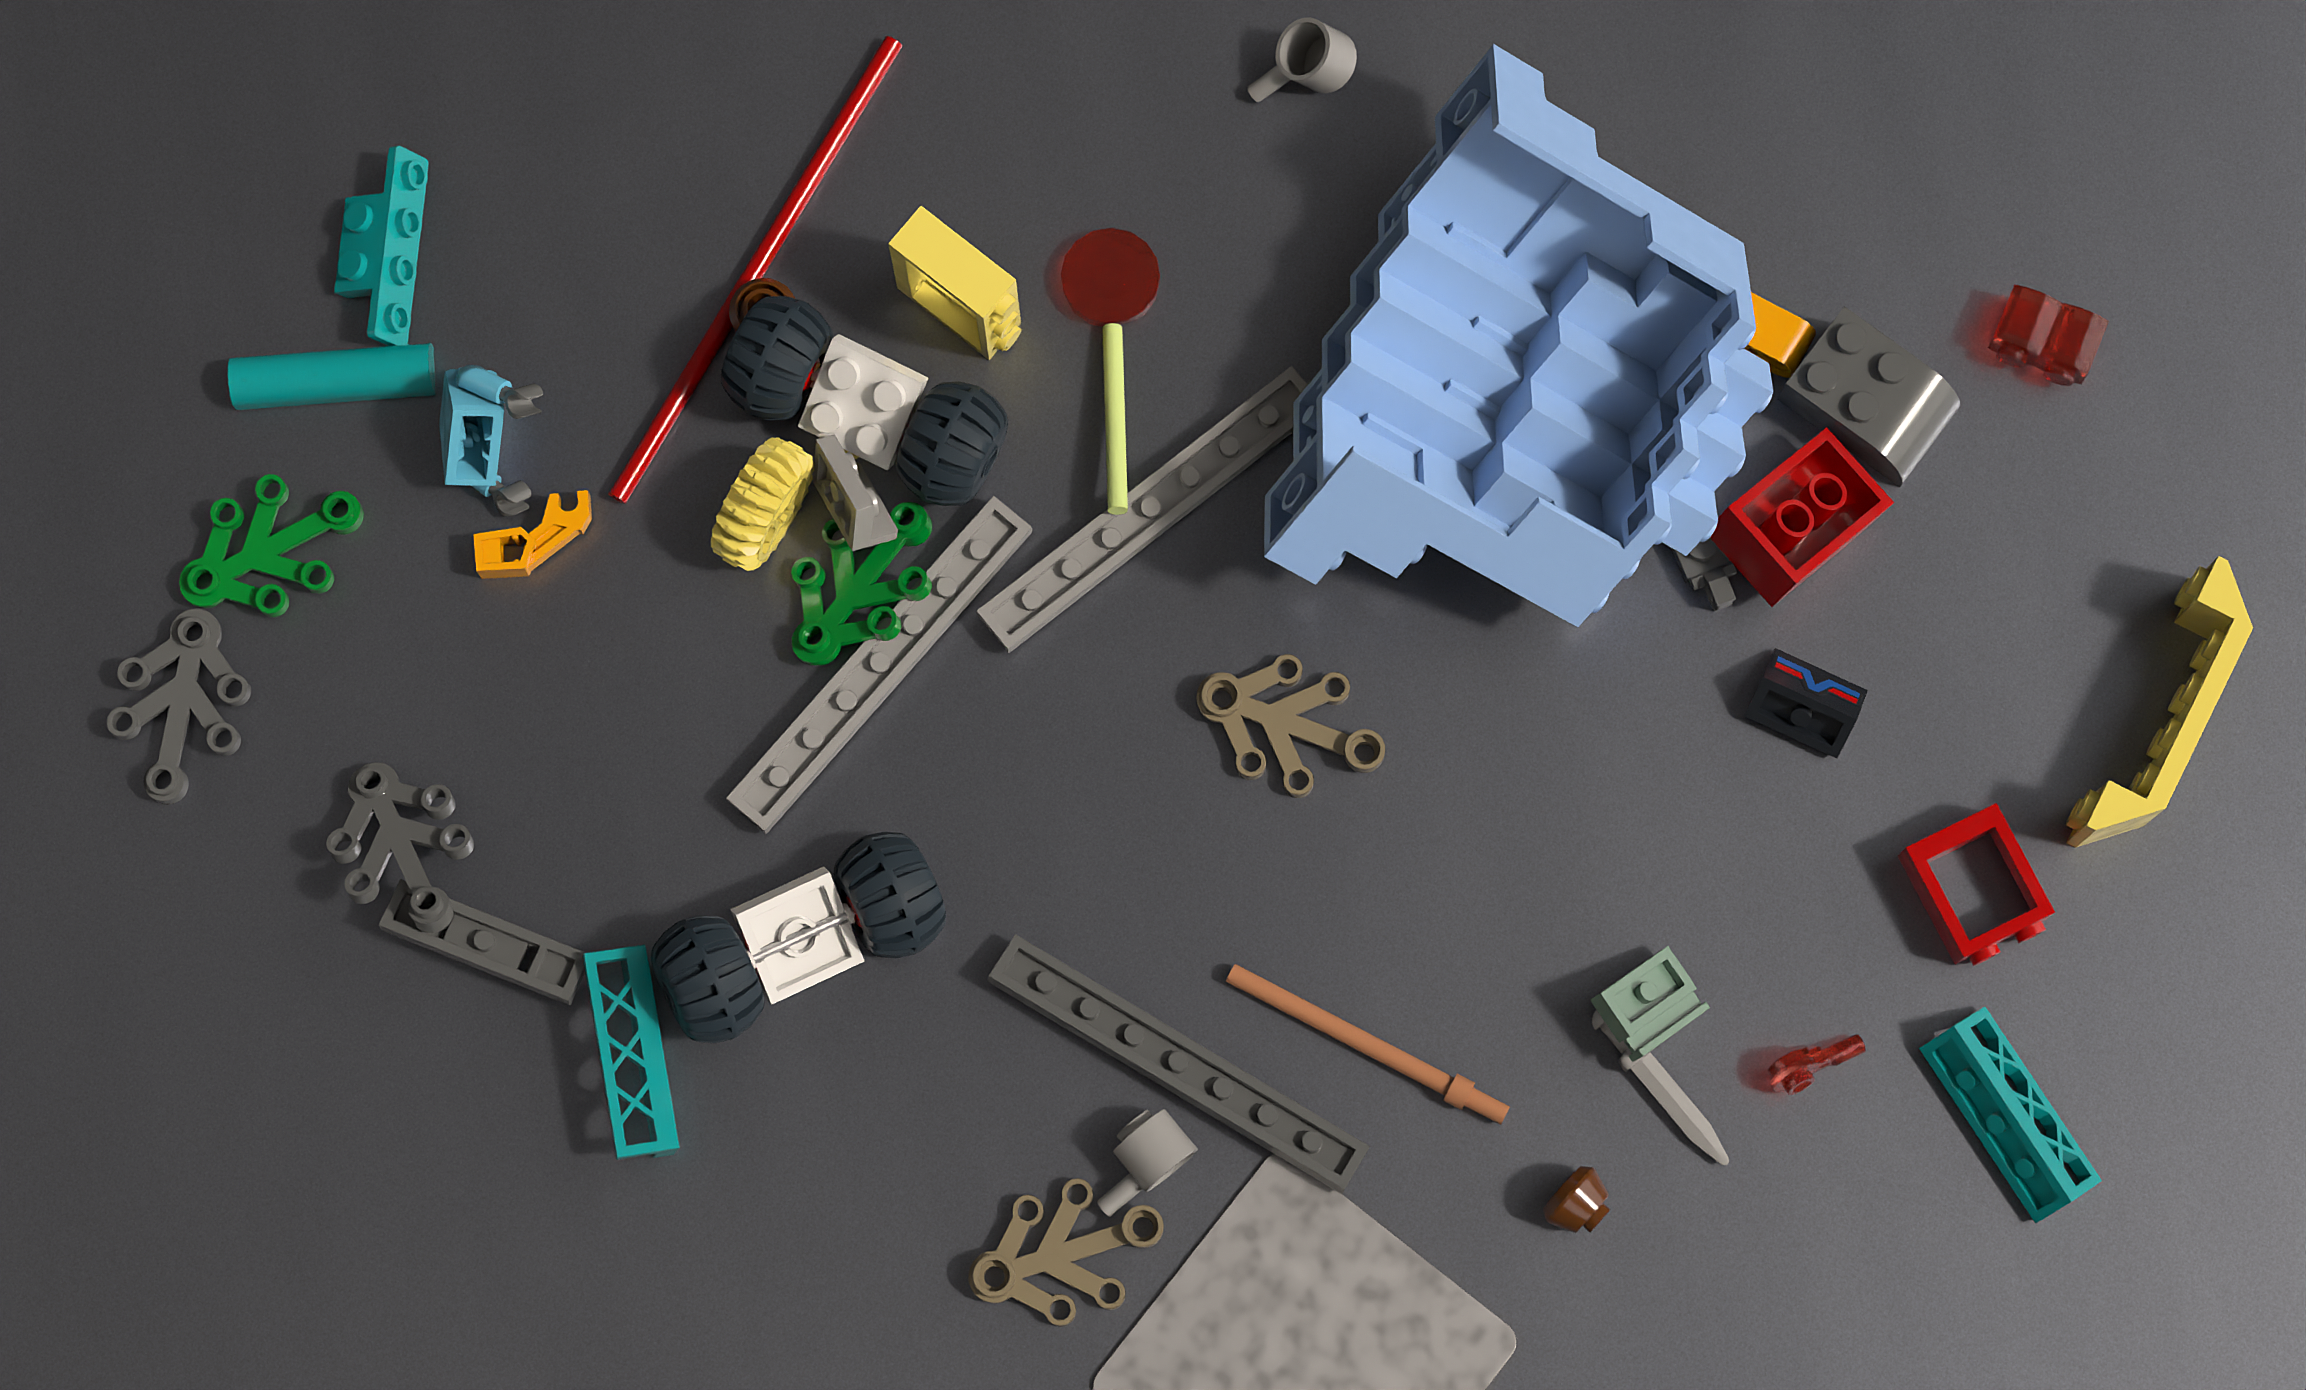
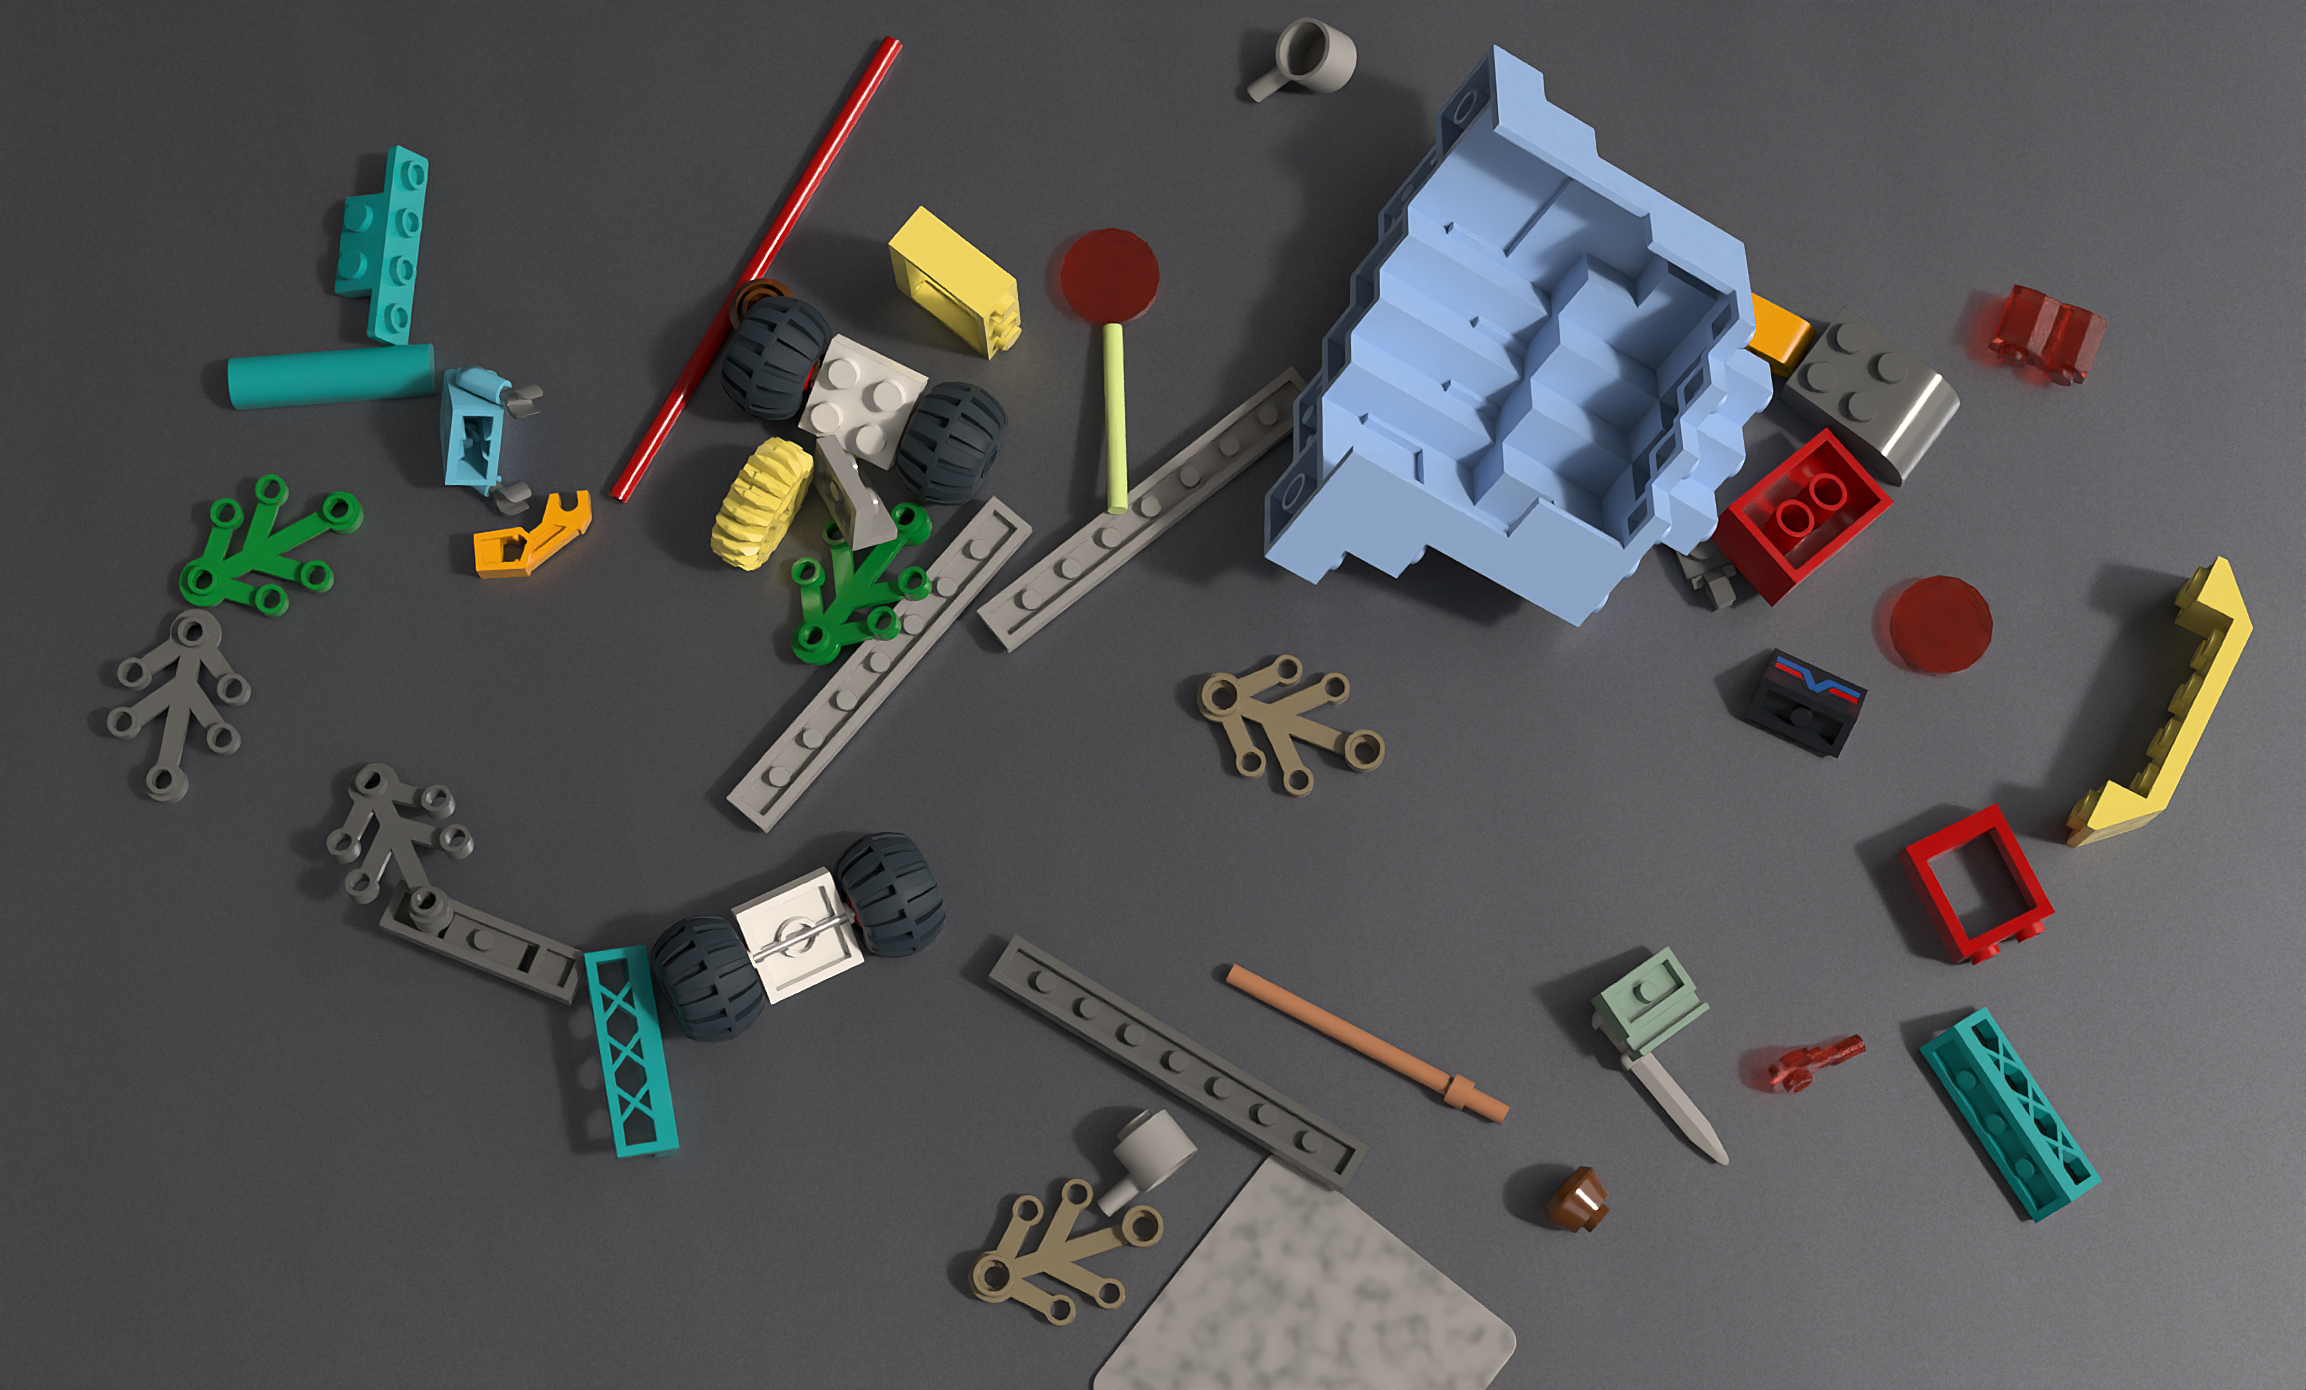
none -> clear red tile [1889,575,1993,678]

